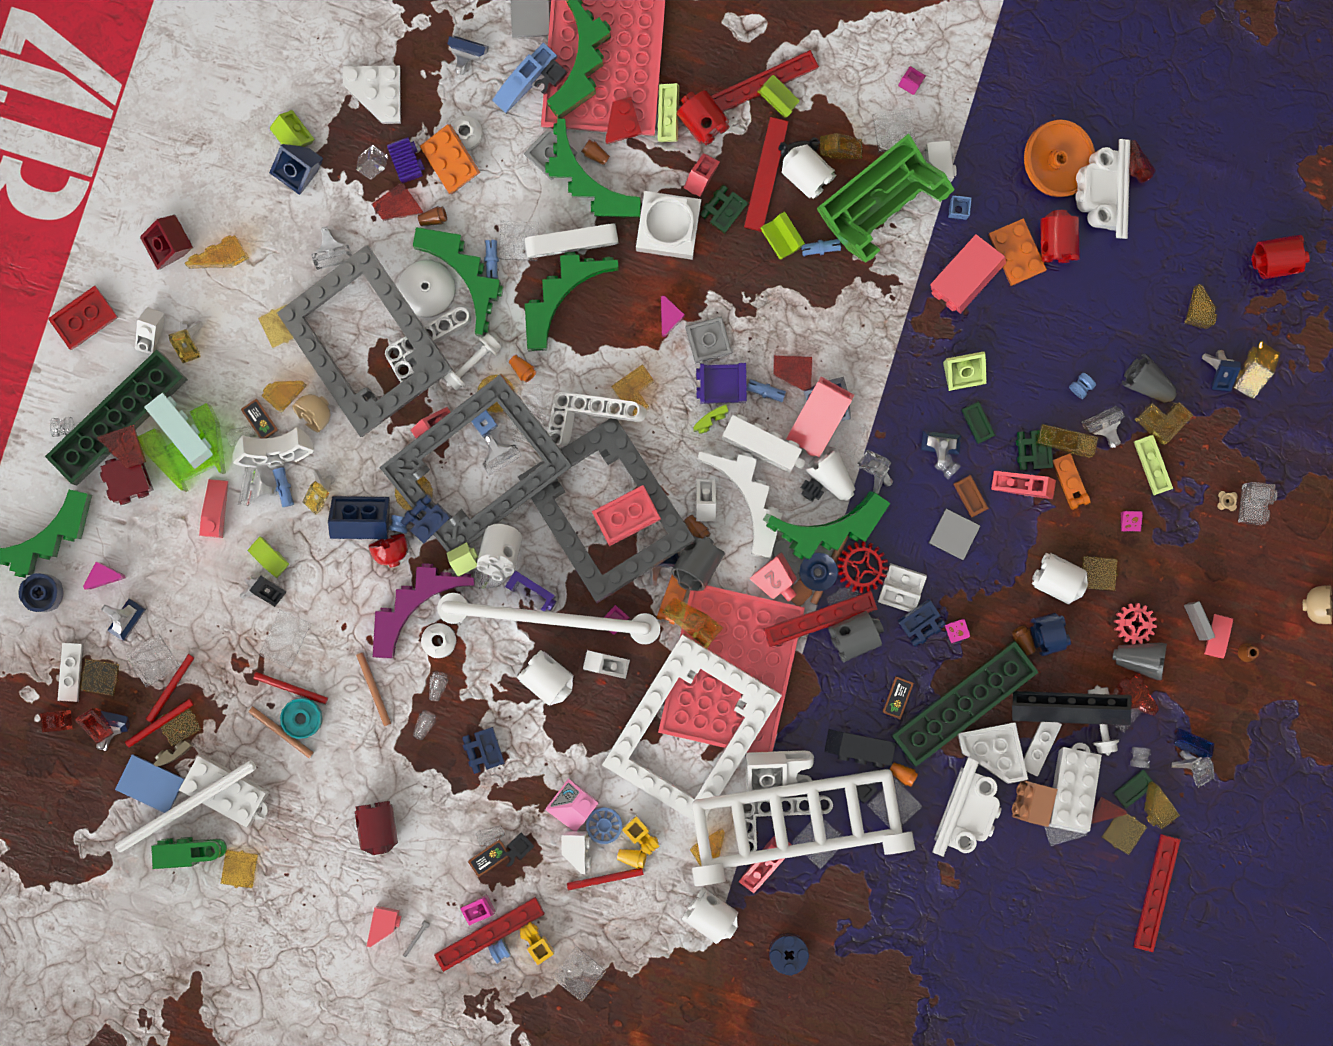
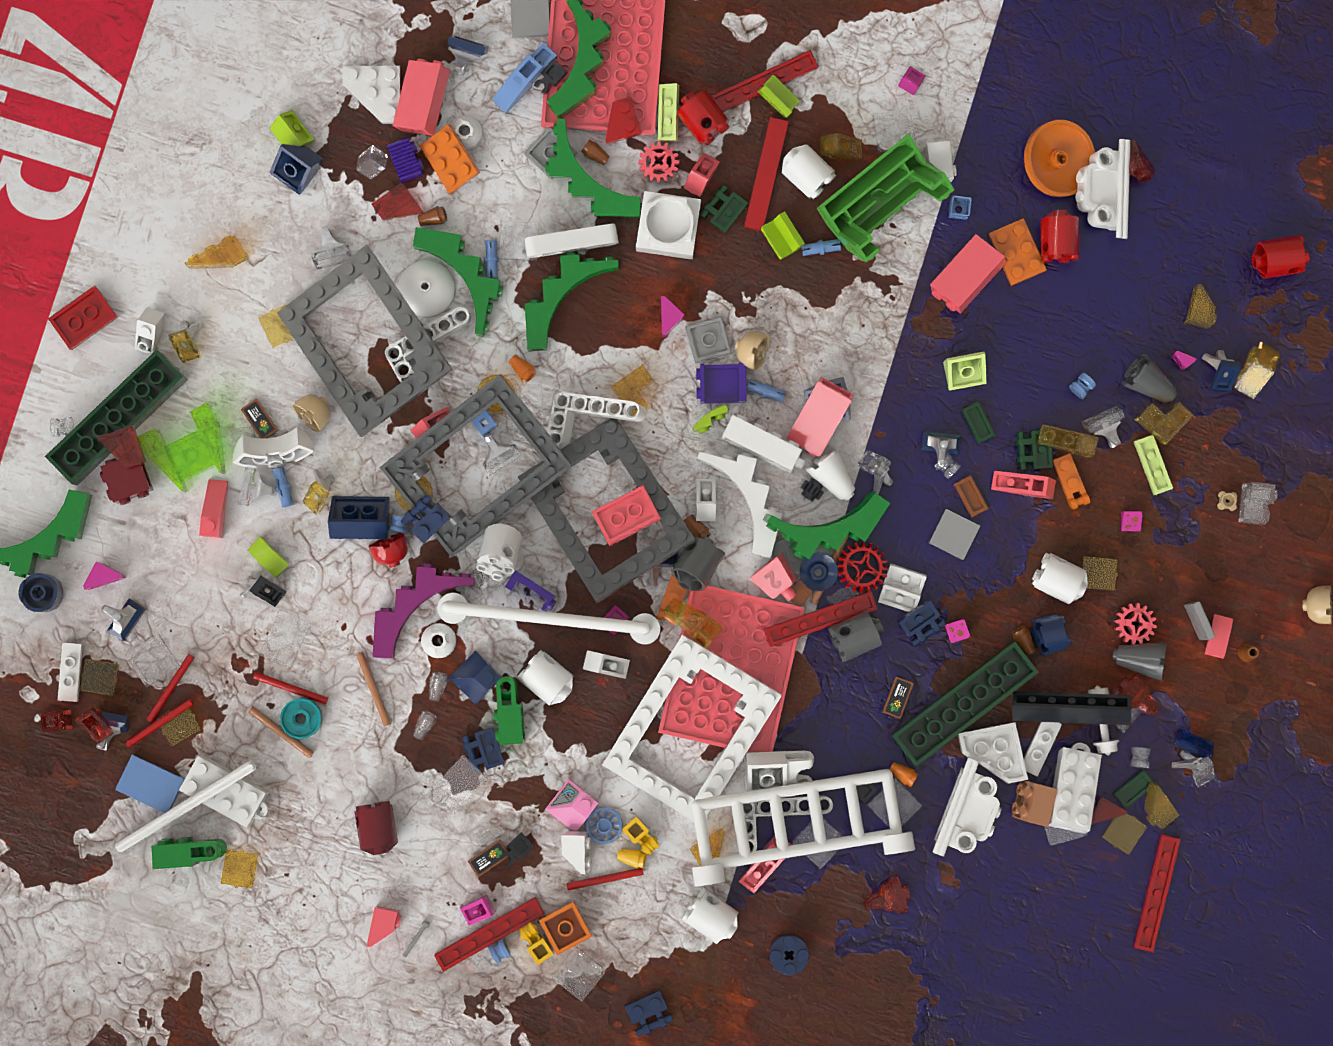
dark red slope [140,214,193,270] -> none
light aqua wedge [144,393,213,469] -> none
dark tan slope [153,740,195,767] -> none
clear yellow slope [262,381,307,413] -> none
white piece [443,333,501,391] -> none
yellowish green brick [447,542,478,577] -> none
clear red wing [773,355,812,391] -> none
black arm [778,137,820,157] -> none
black wedge [824,729,896,768] -> none
none -> coral brick [393,59,450,136]
none -> clear piece [430,755,488,814]
none -> dark blue slope [449,650,502,705]
none -> green brick [494,676,525,745]
none -> orange brick [539,900,592,955]
none -> dark blue plate [625,990,673,1037]
none -> coral gear [638,141,679,184]
none -> tan cylinder [735,331,770,370]
none -> clear red rock [863,874,911,914]
none -> dark pink slope [1171,351,1197,370]

